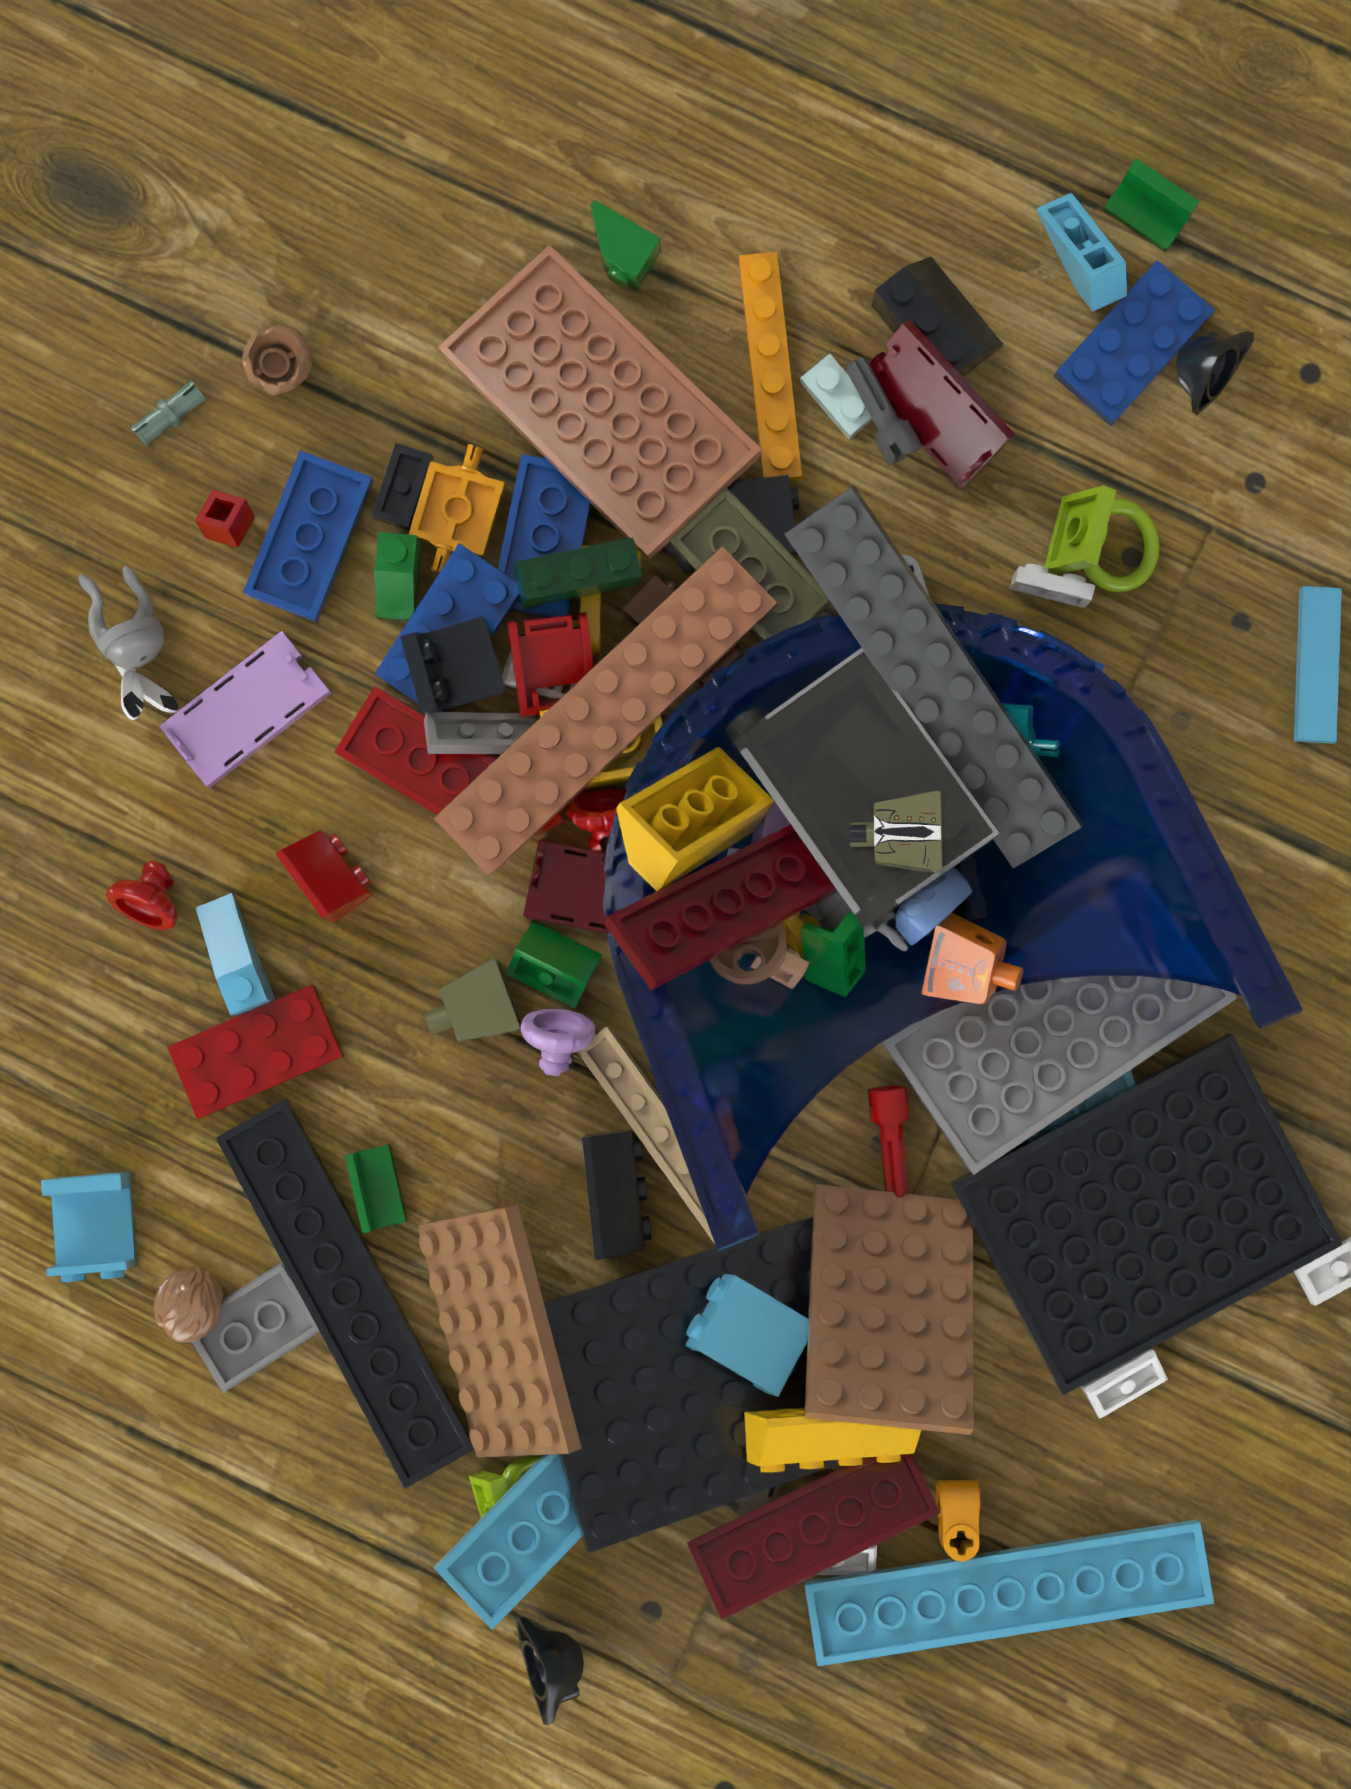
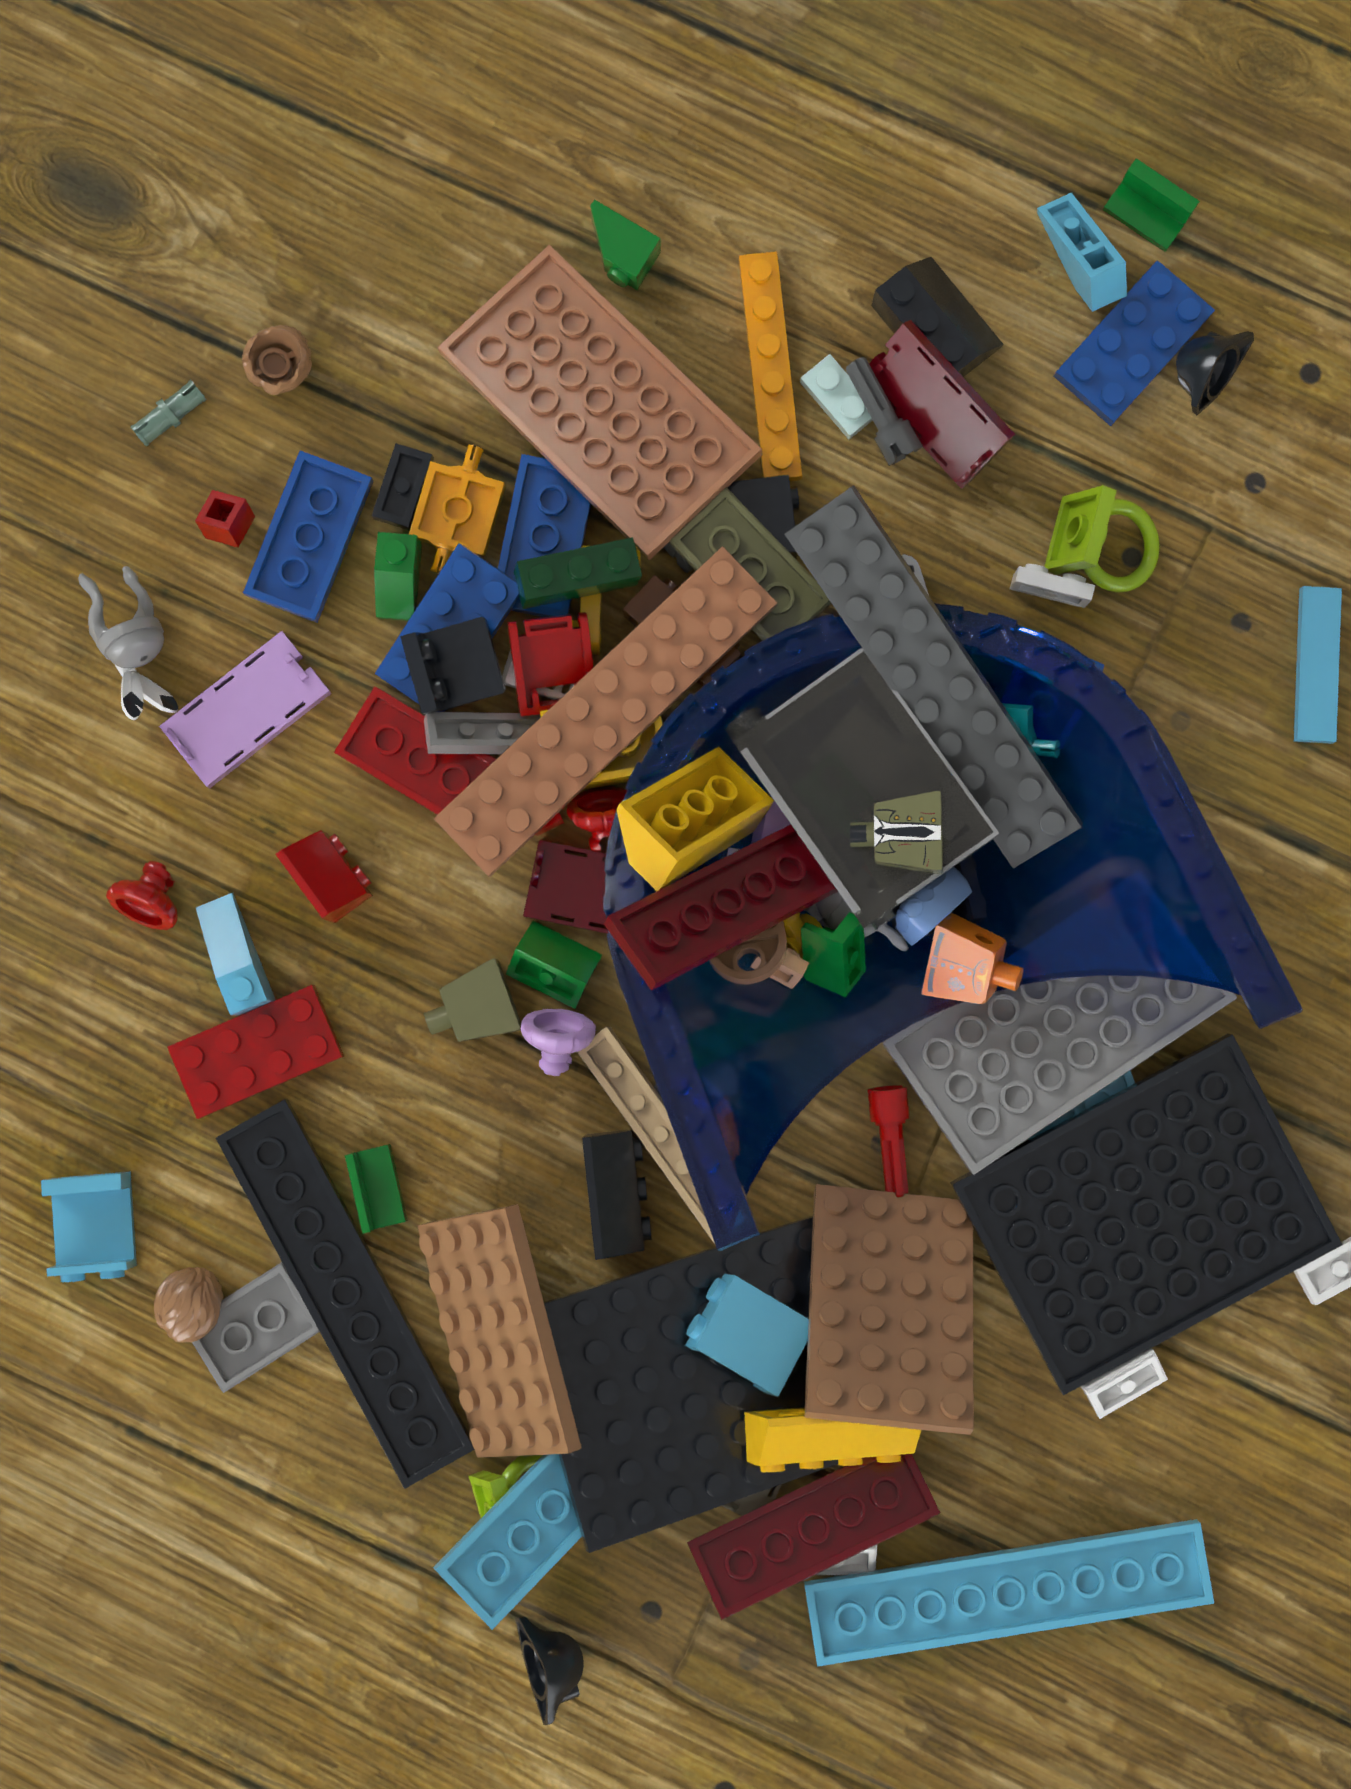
light orange piece [936,1480,980,1562] -> none

